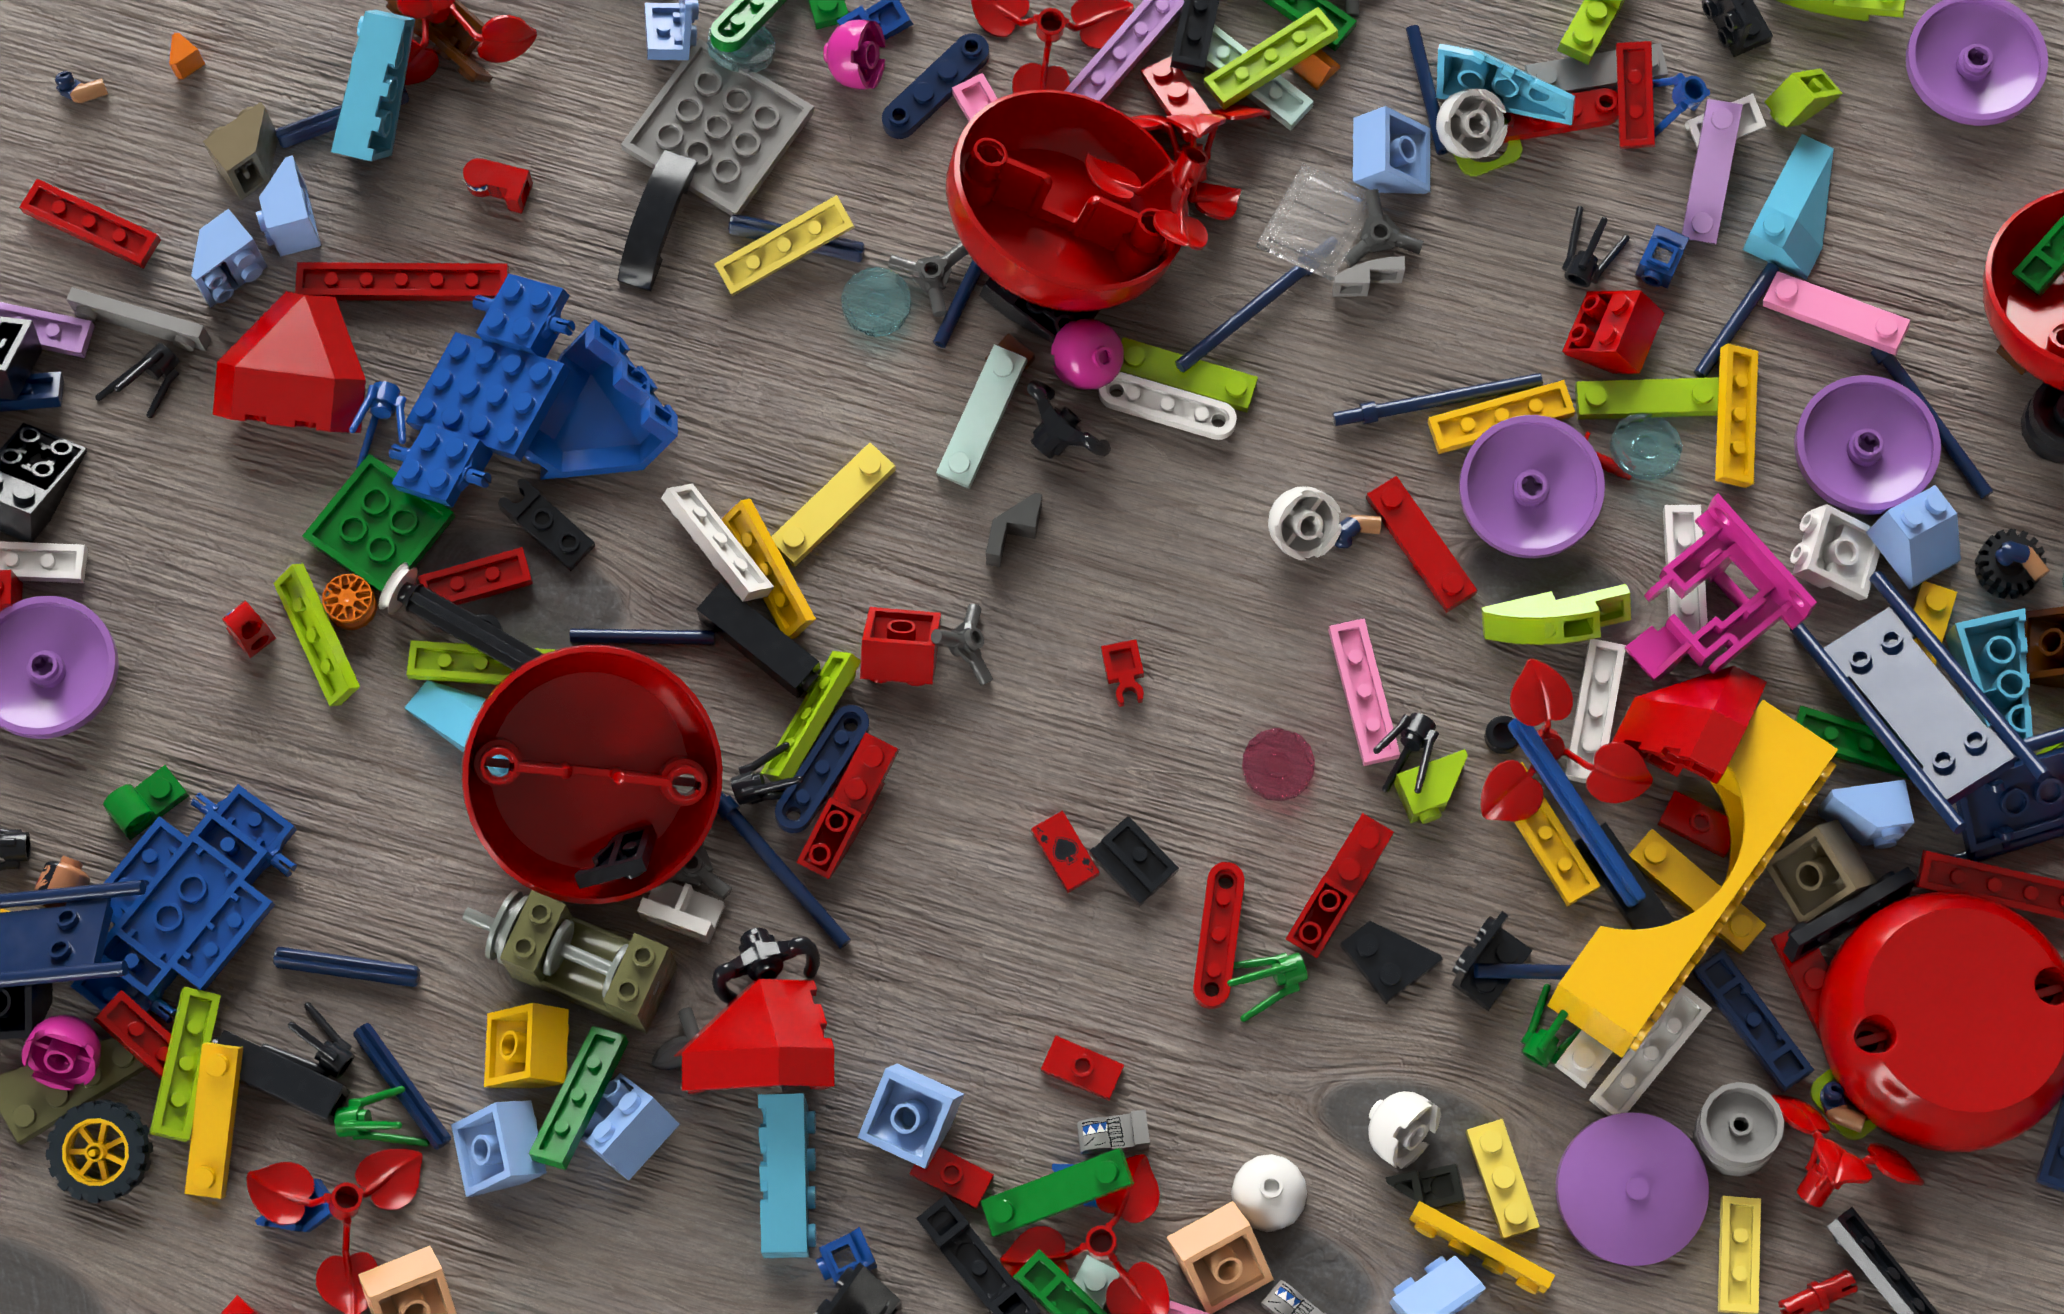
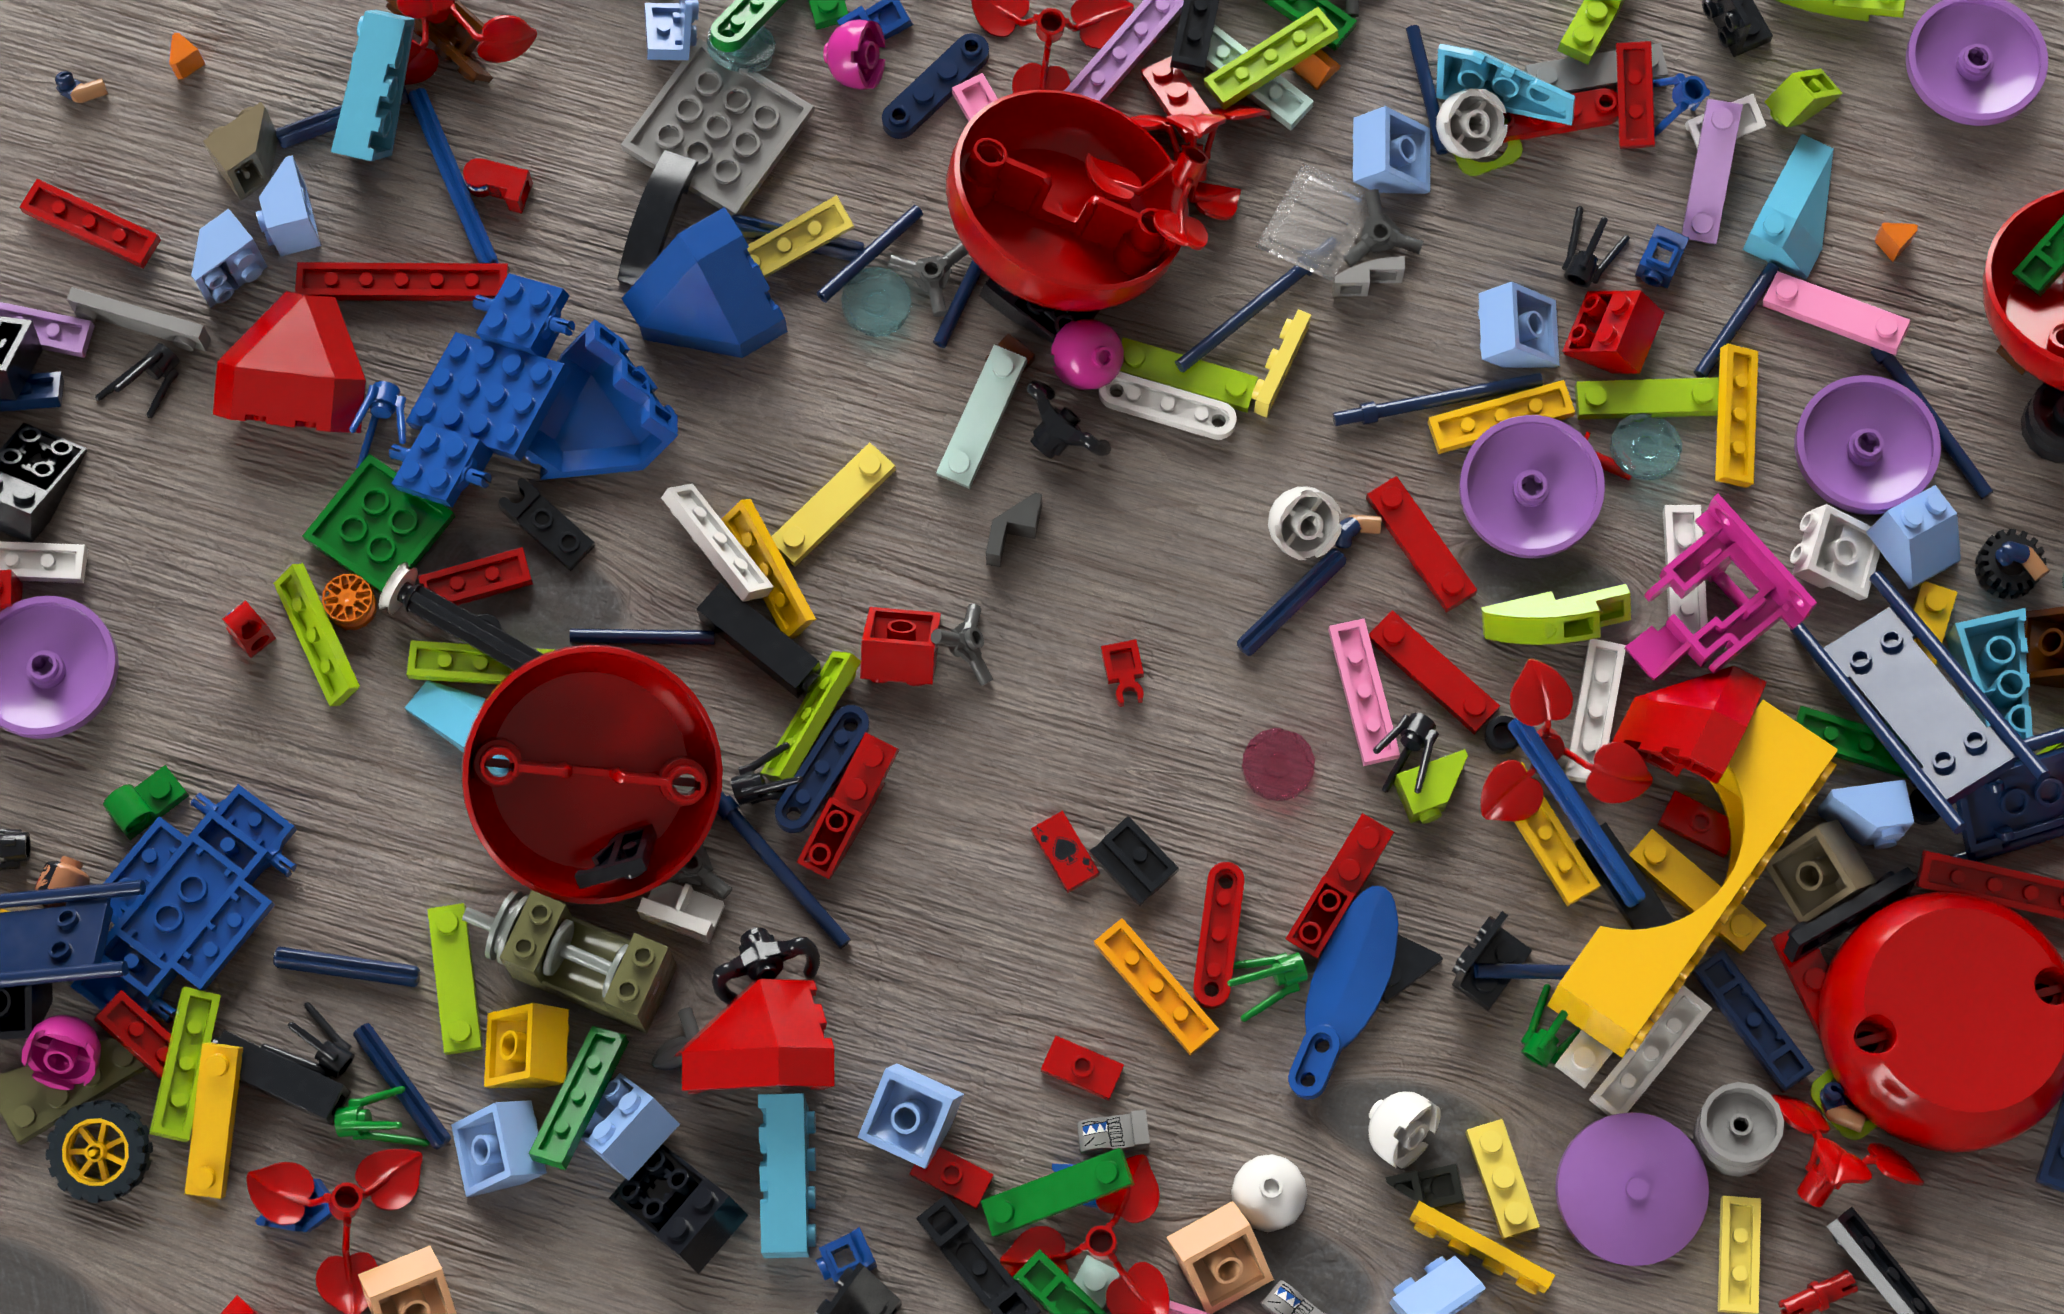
none -> blue axle [408,88,498,263]
none -> lime plate [427,903,483,1055]
none -> black slope [609,1144,749,1274]
none -> blue panel [621,207,788,358]
none -> dark blue piece [817,205,923,303]
none -> light orange plate [1094,918,1219,1056]
none -> dark blue axle [1237,548,1347,656]
none -> light yellow plate [1251,309,1311,418]
none -> blue plant [1288,886,1399,1100]
none -> red plate [1369,610,1500,735]
none -> light blue slope [1478,282,1560,368]
none -> orange slope [1875,223,1918,262]
none -> black tile [1909,788,1941,825]

